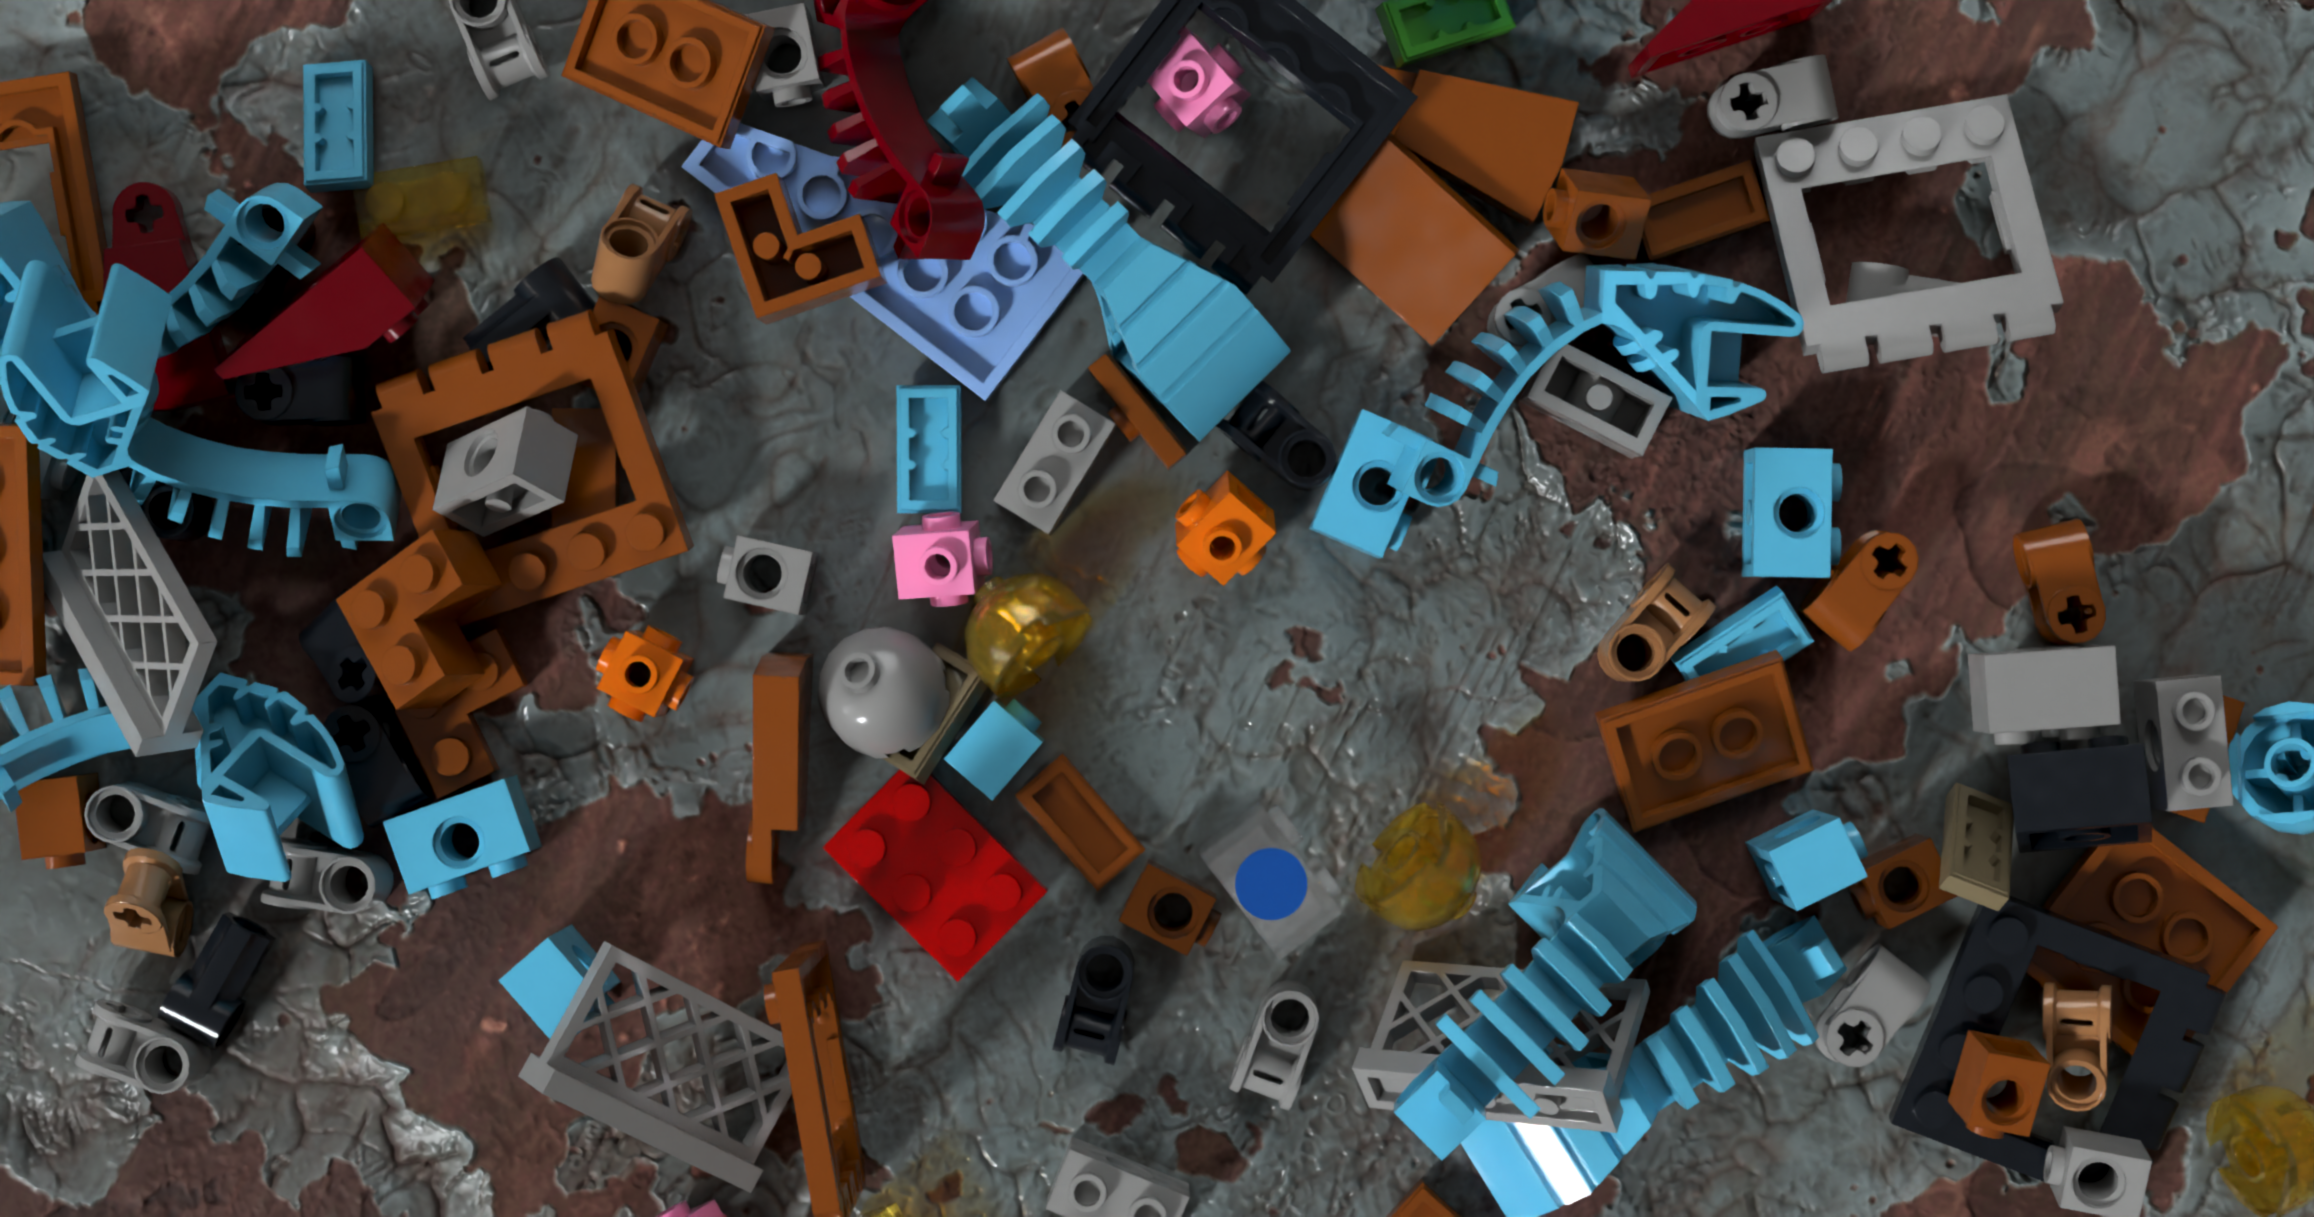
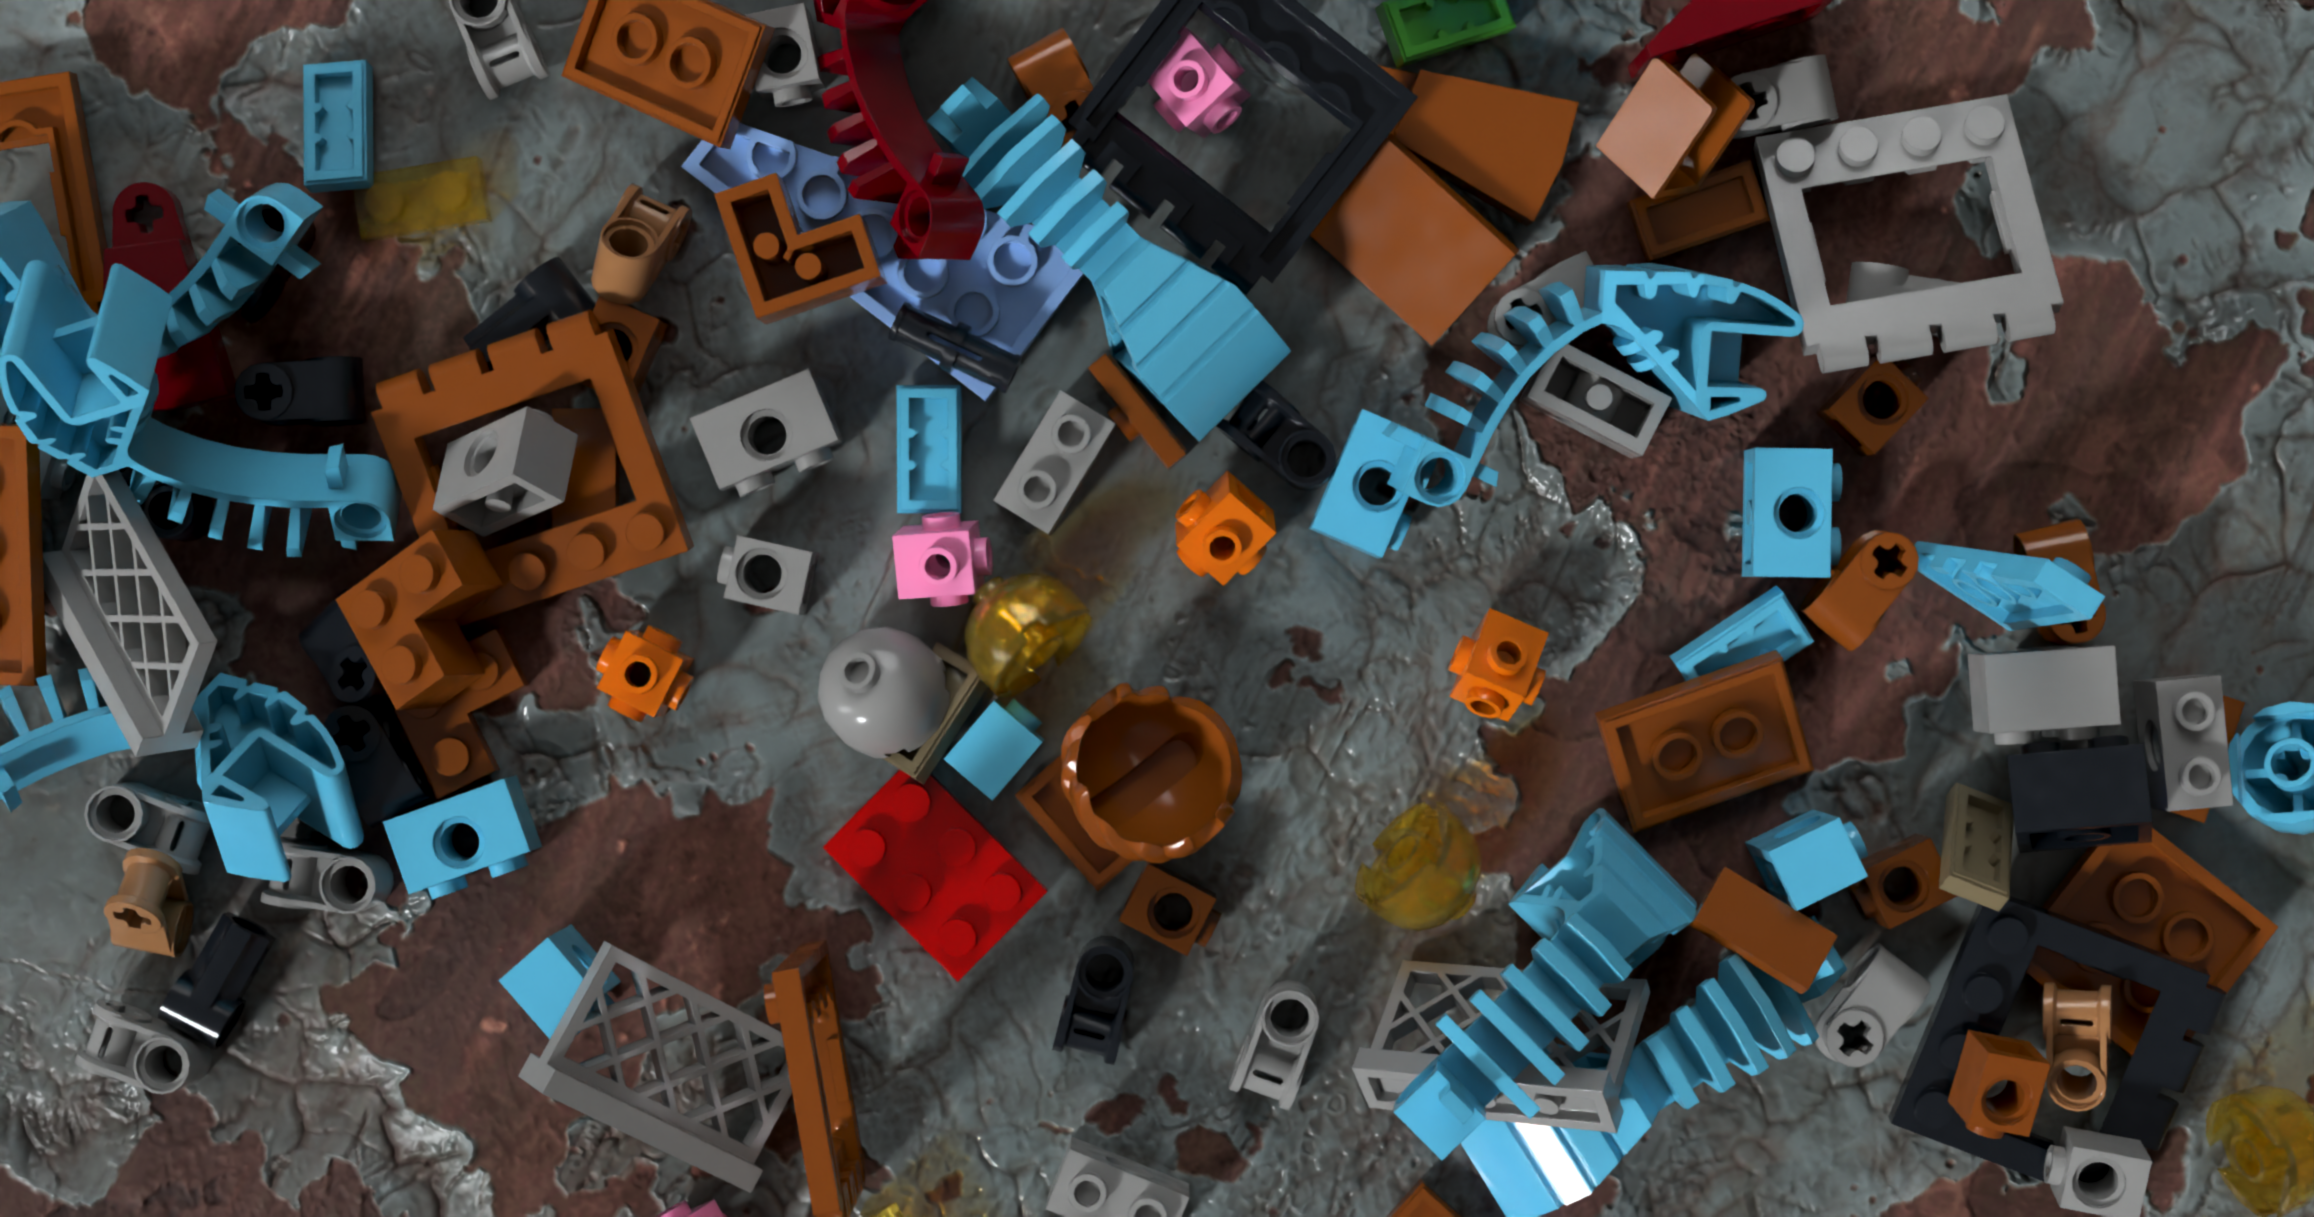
dark orange brick [16,772,107,869] -> none
dark red slope [214,222,435,379] -> none
dark orange piece [746,652,814,884] -> none
clear brick [1198,800,1343,960] -> none
dark orange brick [1543,168,1652,260] -> none
medium nougat piece [1597,563,1716,682] -> none
none -> light grey brick [690,368,844,497]
none -> black pin [888,302,1022,393]
none -> dark orange piece [1061,682,1242,863]
none -> orange brick [1448,608,1549,722]
none -> piece [1596,53,1755,199]
none -> dark orange tile [1689,867,1838,995]
none -> reddish brown brick [1816,356,1929,457]
none -> medium azure wing [1914,541,2105,631]

